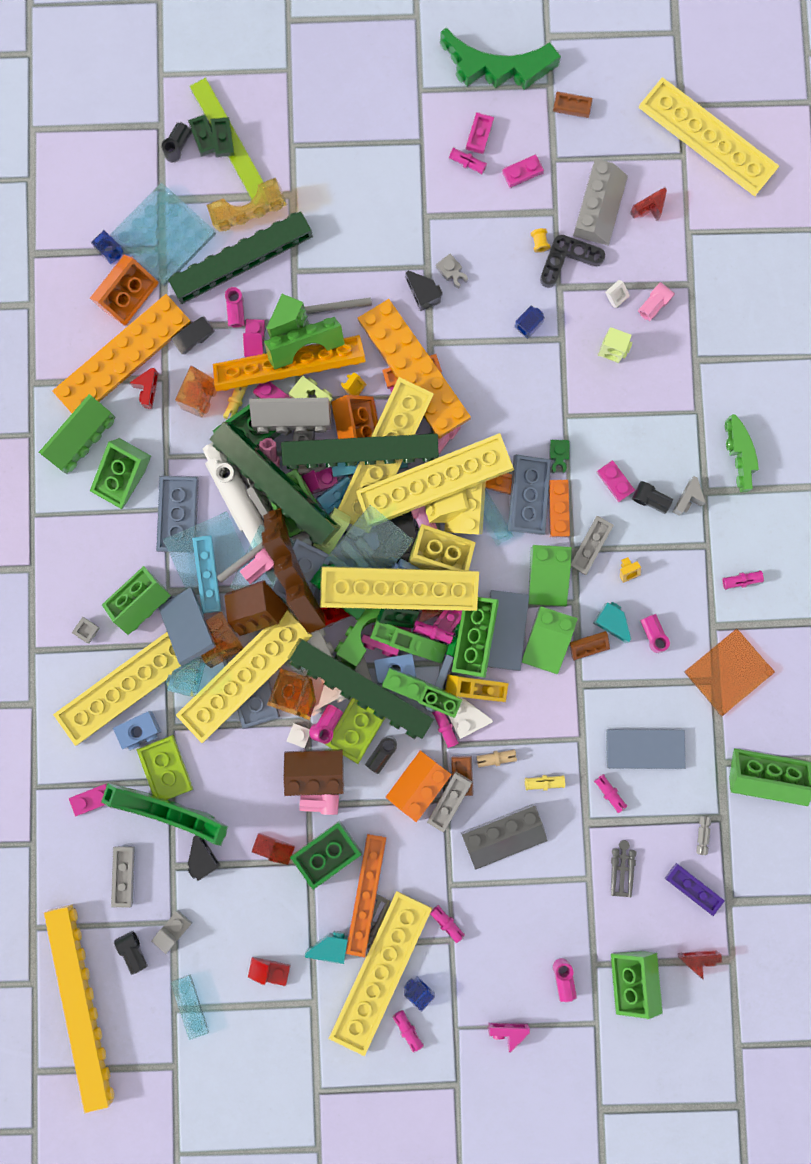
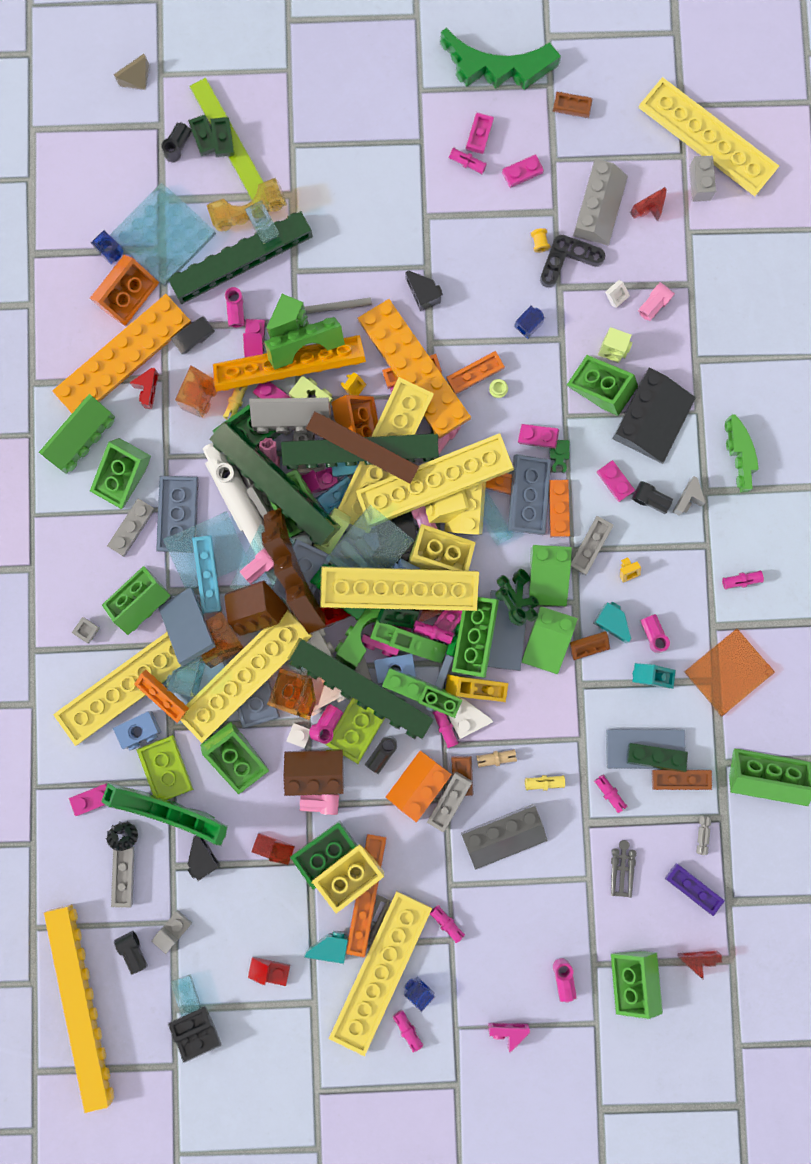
light grey bar [217,542,264,583] -> none
light grey plate [436,254,468,289] -> none
none -> black gear [106,821,138,851]
none -> light grey plate [107,498,155,557]
none -> dark tan slope [114,54,150,90]
none -> orange plate [134,670,189,723]
none -> black slope [168,1006,222,1063]
none -> bright green slope [200,722,269,795]
none -> clear light blue slope [245,200,280,245]
none -> reddish brown tile [306,411,419,484]
none -> light yellow slope [312,844,384,914]
none -> orange plate [446,351,505,394]
none -> yellowish green plate [489,379,508,398]
none -> dark green plant [495,569,539,626]
none -> dark pink plate [518,424,559,449]
none -> bright green slope [567,355,638,416]
none -> black slope [612,367,696,464]
none -> dark green plate [627,743,688,773]
none -> teal slope [632,663,676,689]
none -> dark orange plate [652,770,712,790]
none -> light grey brick [689,156,716,202]

